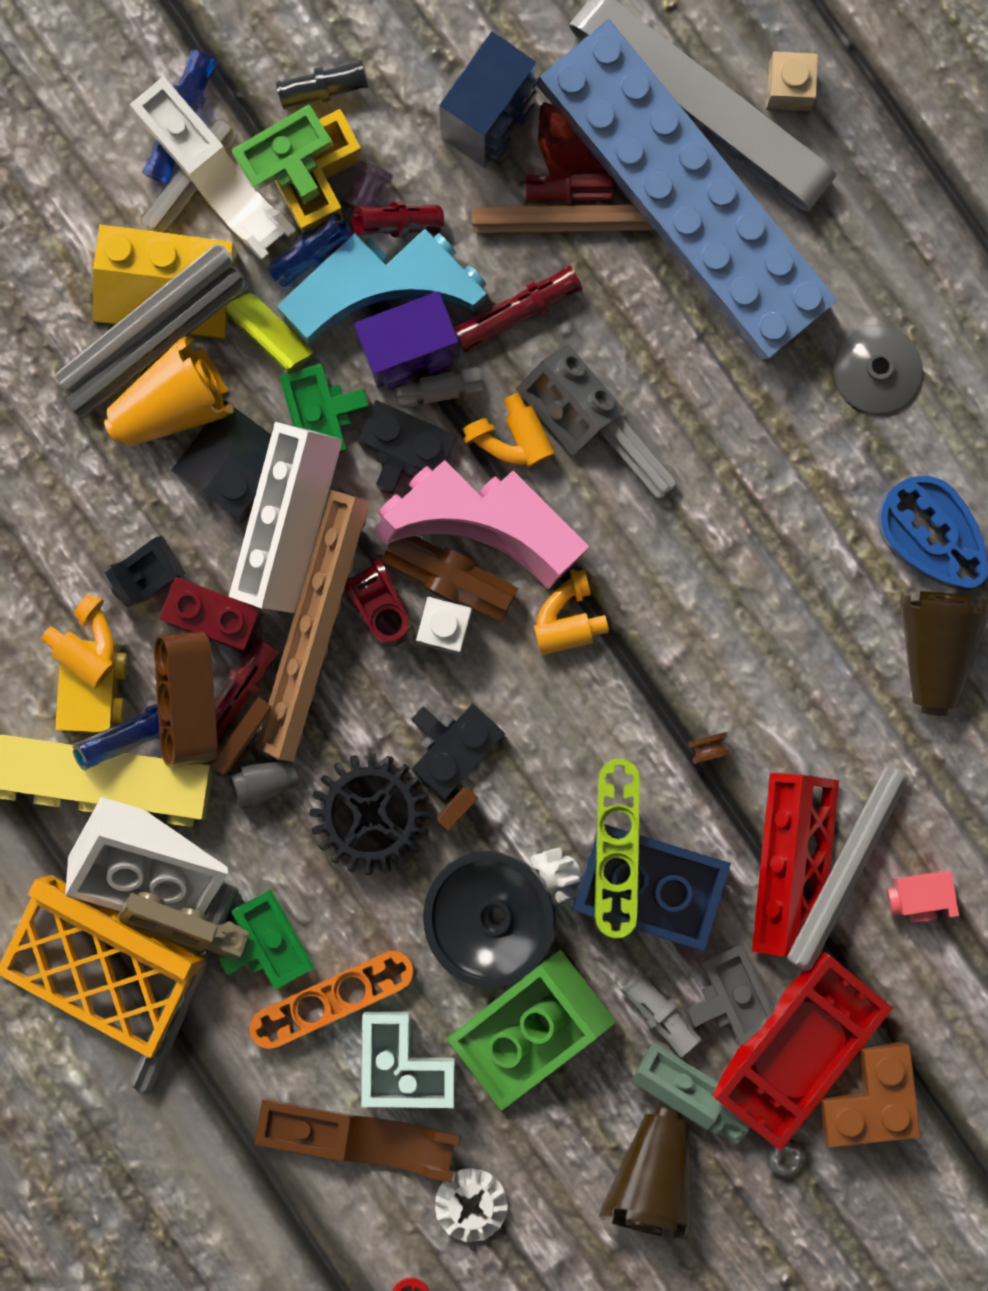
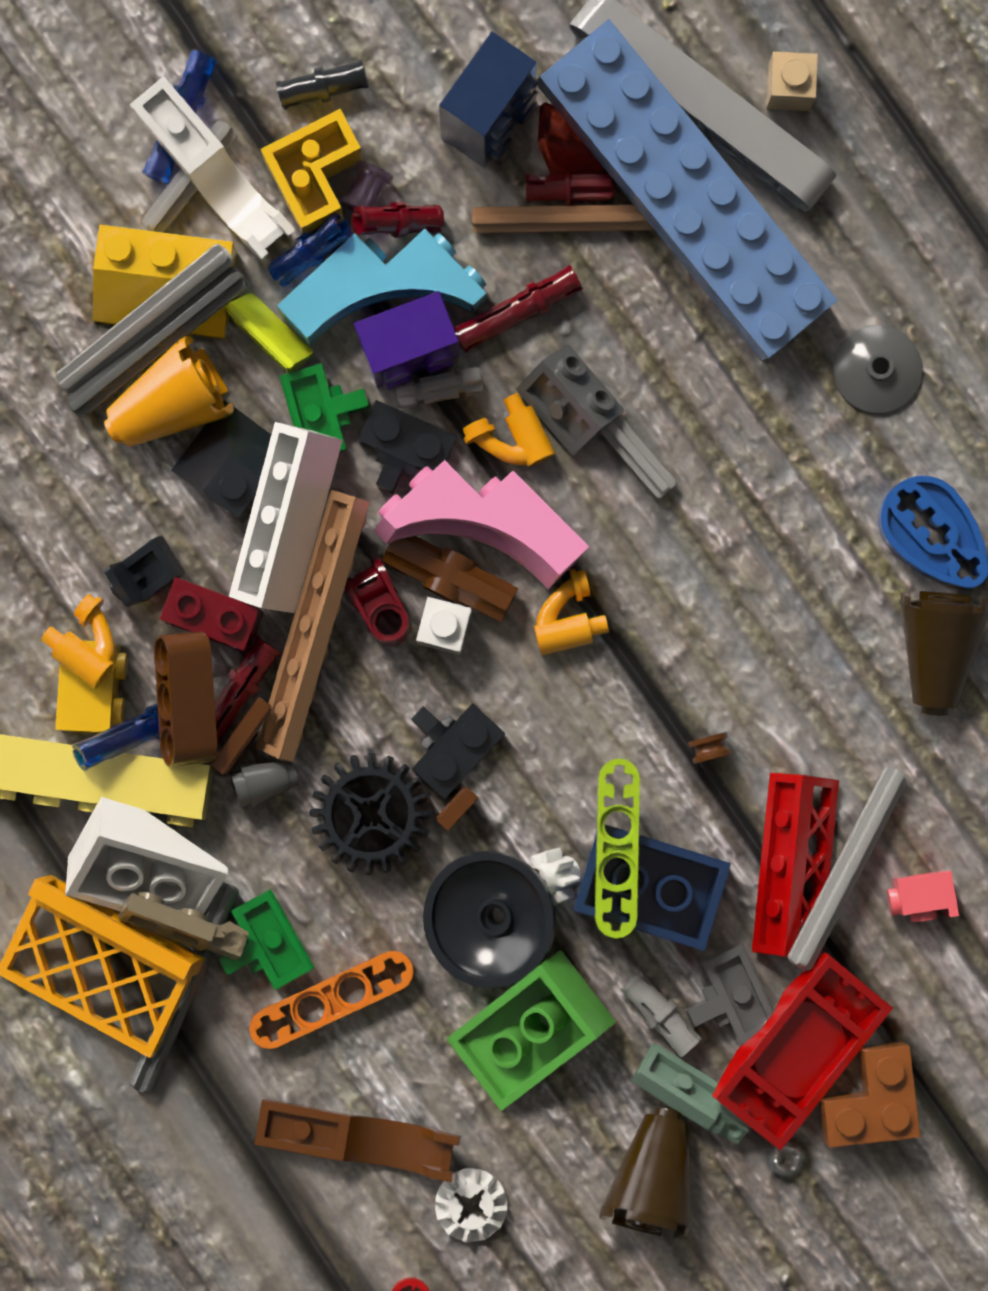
bright green hinge [231,104,333,204] -> none
light aqua brick [361,1012,455,1108] -> none

